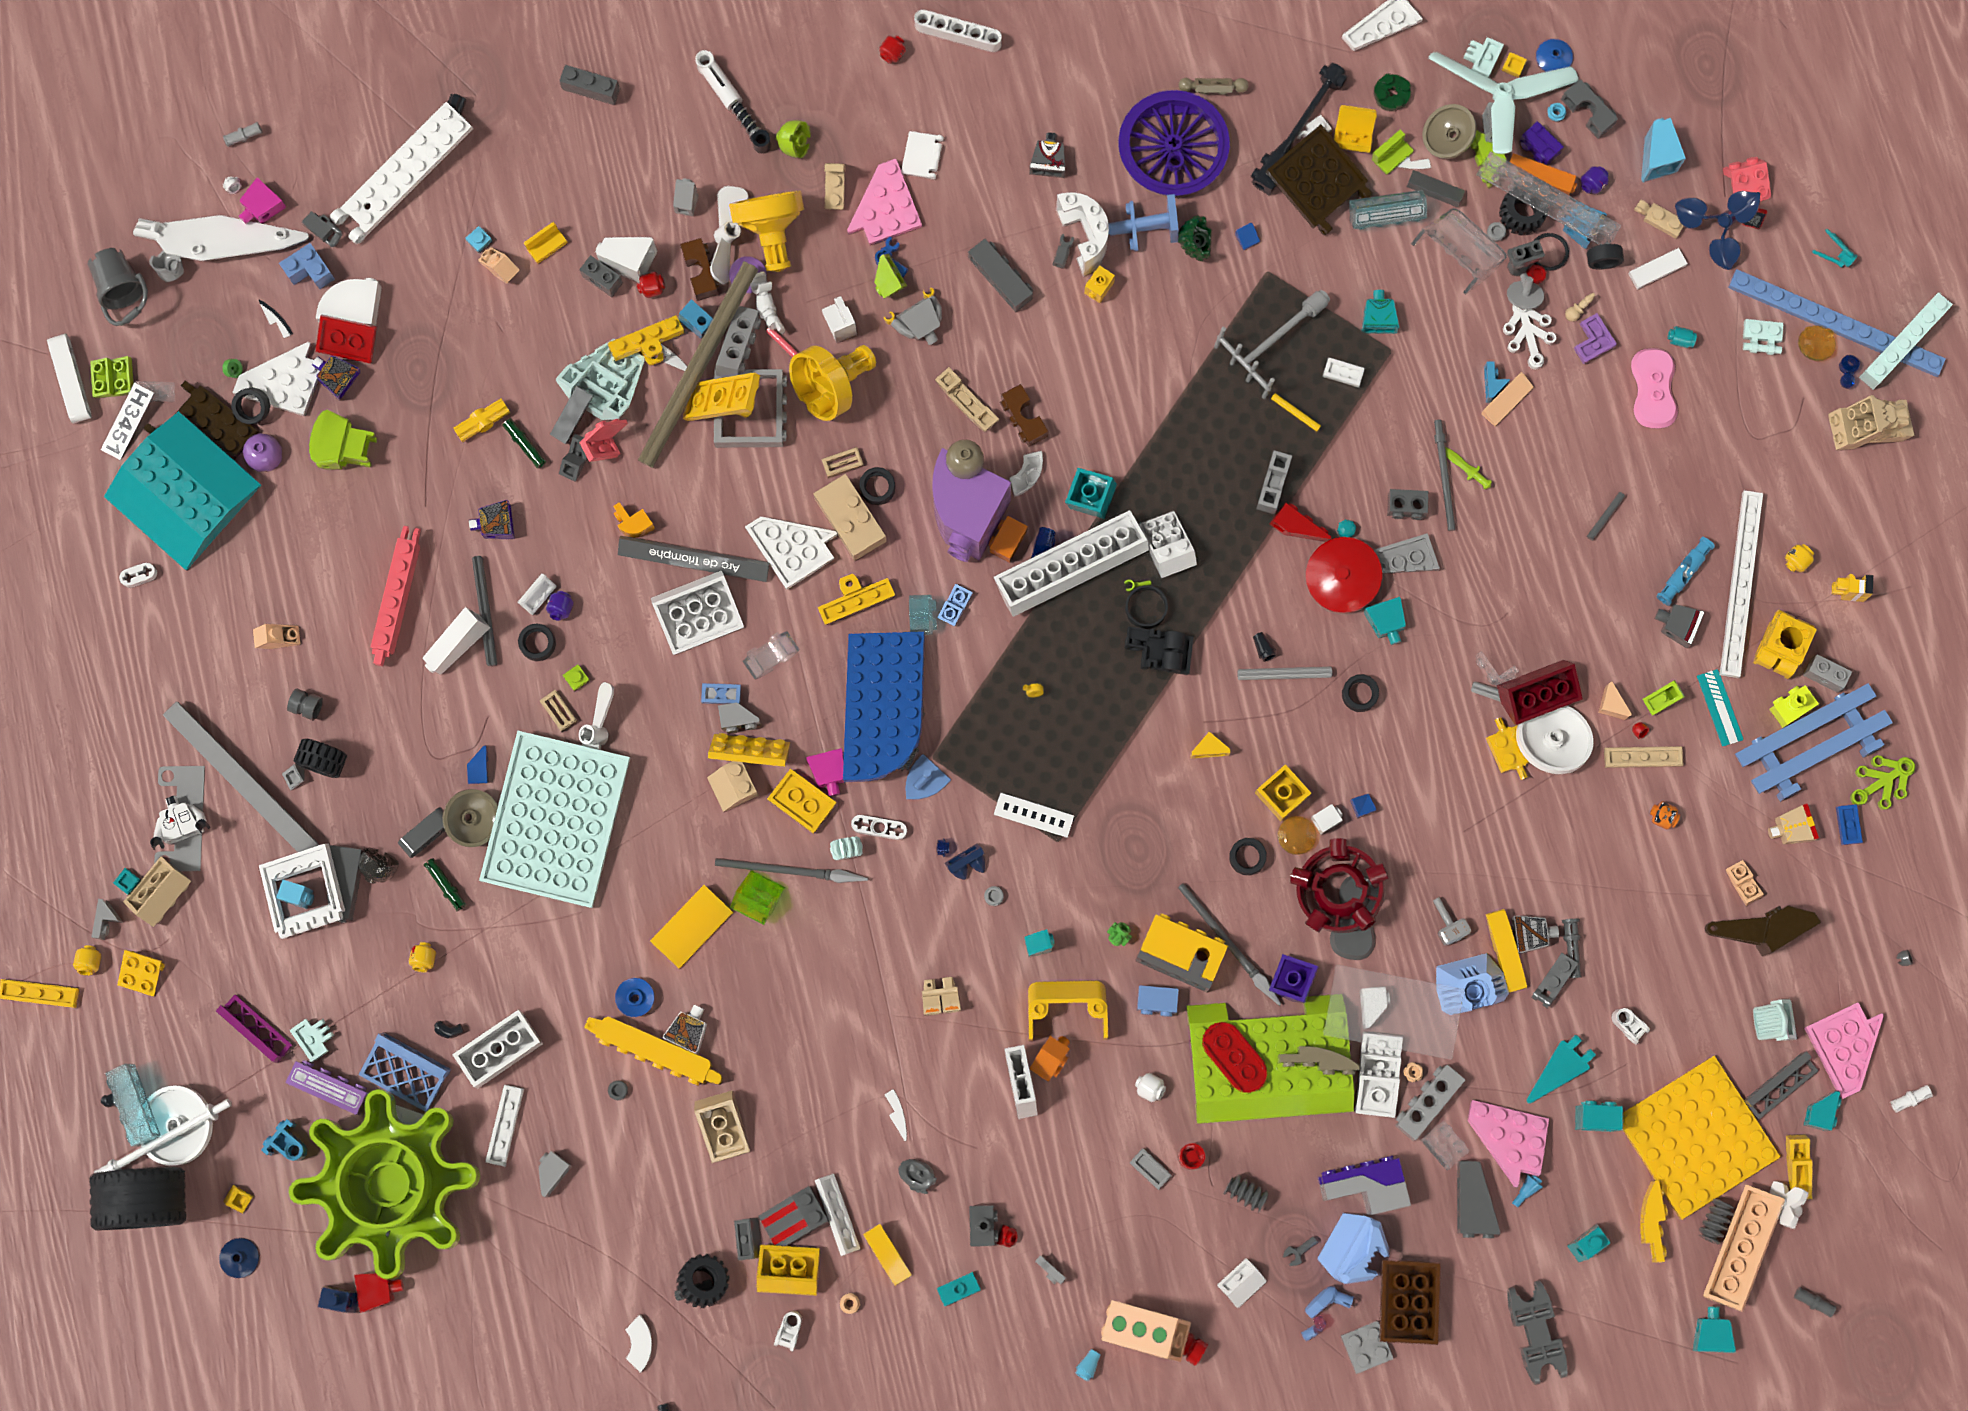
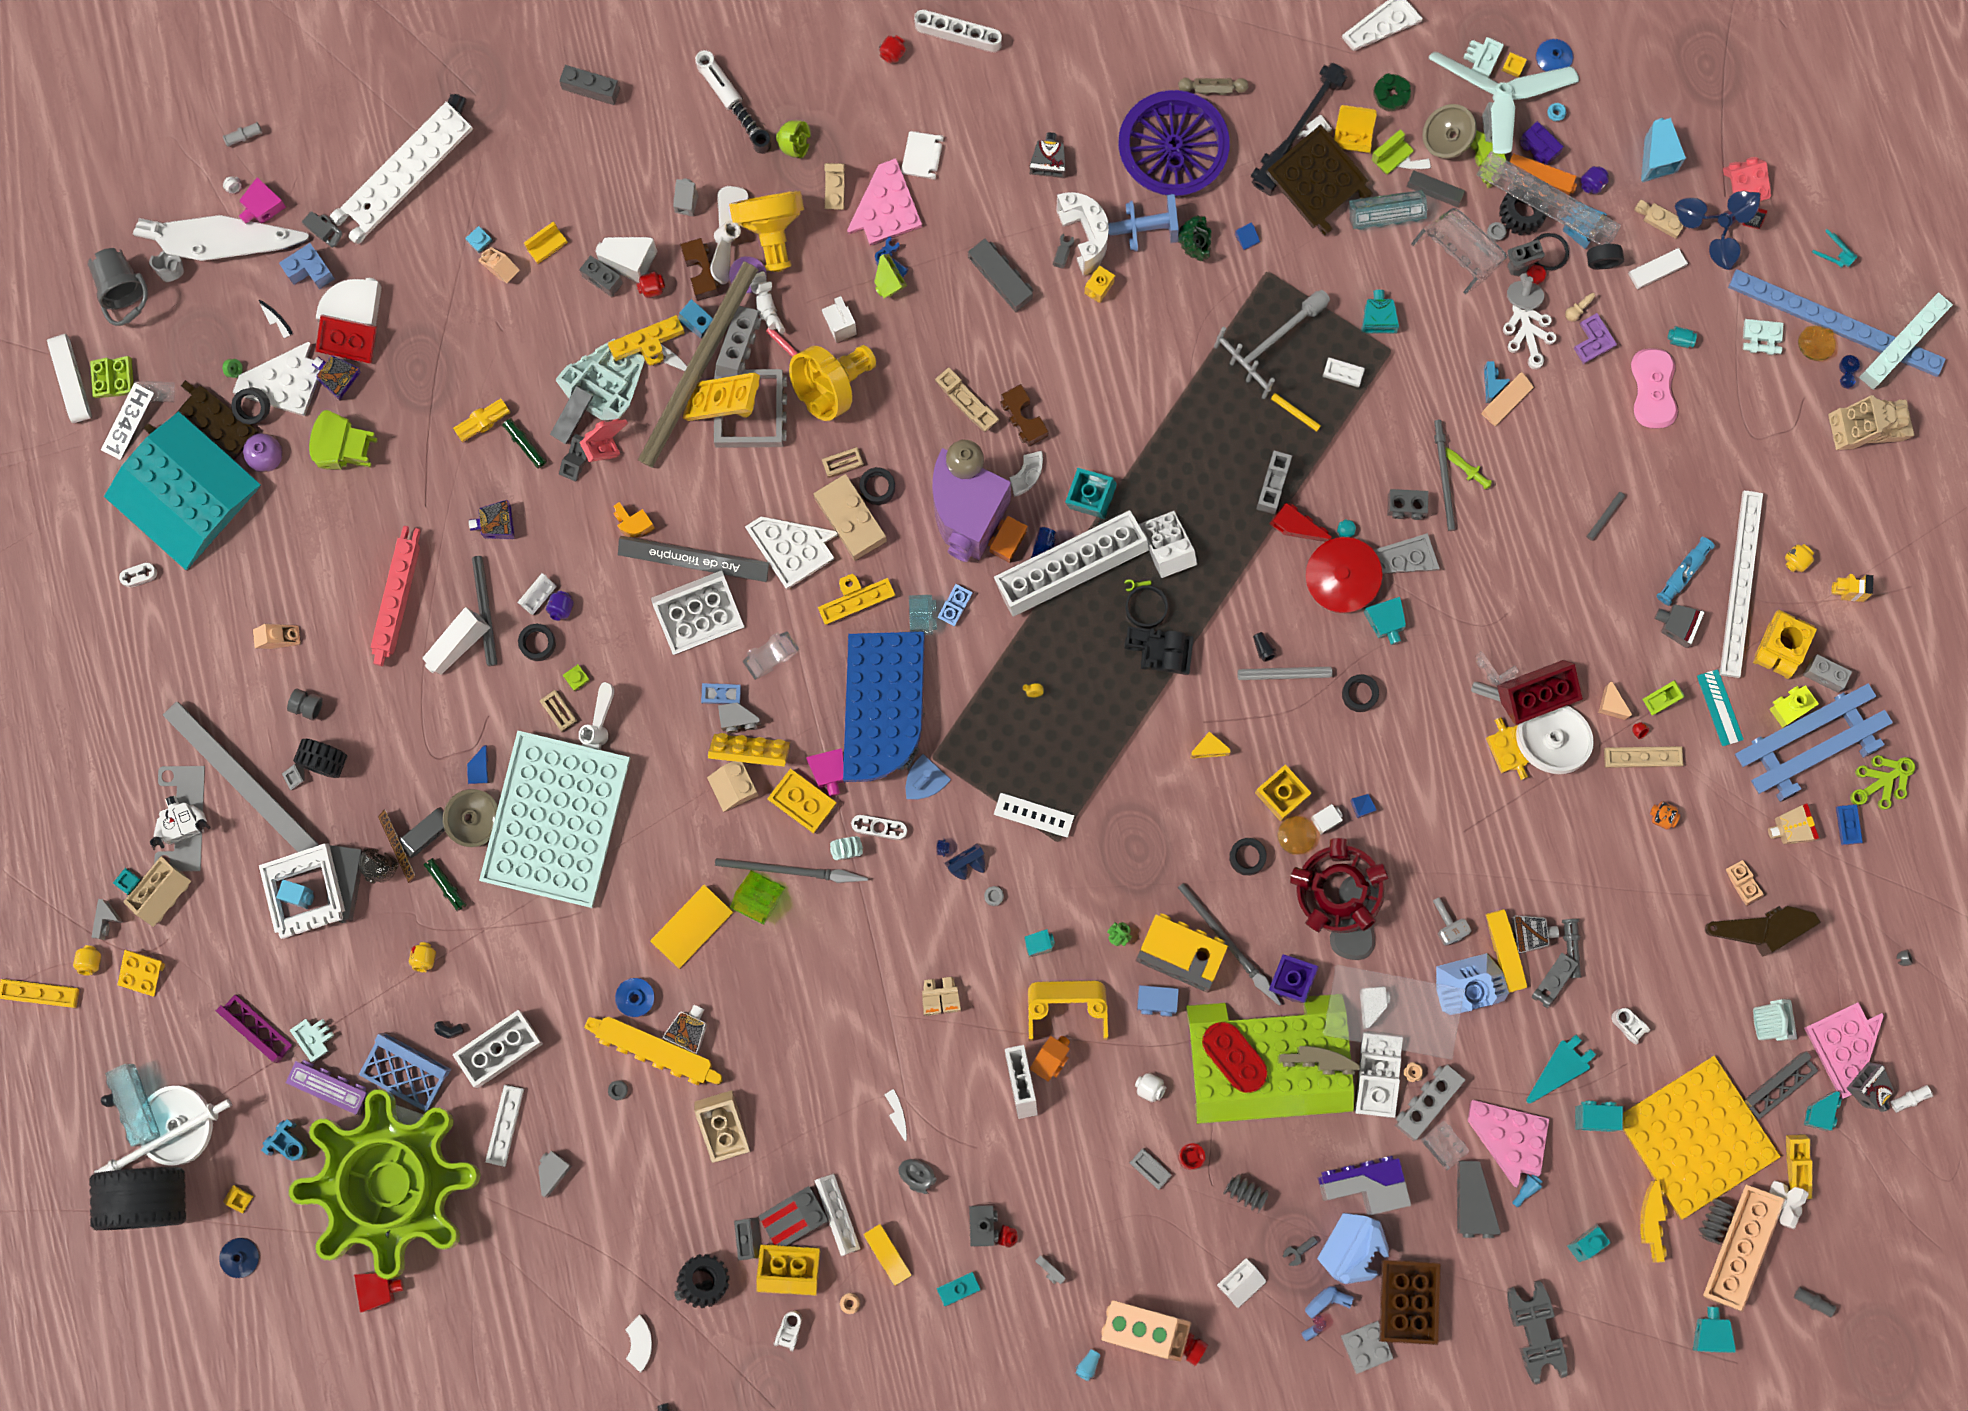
dark blue torso [318,1286,358,1313] -> none
light grey torso [884,288,942,345] -> none
dark grey arch [1561,79,1618,139] -> none
none -> sticker [378,809,415,883]
none -> dark grey torso [1847,1062,1894,1112]

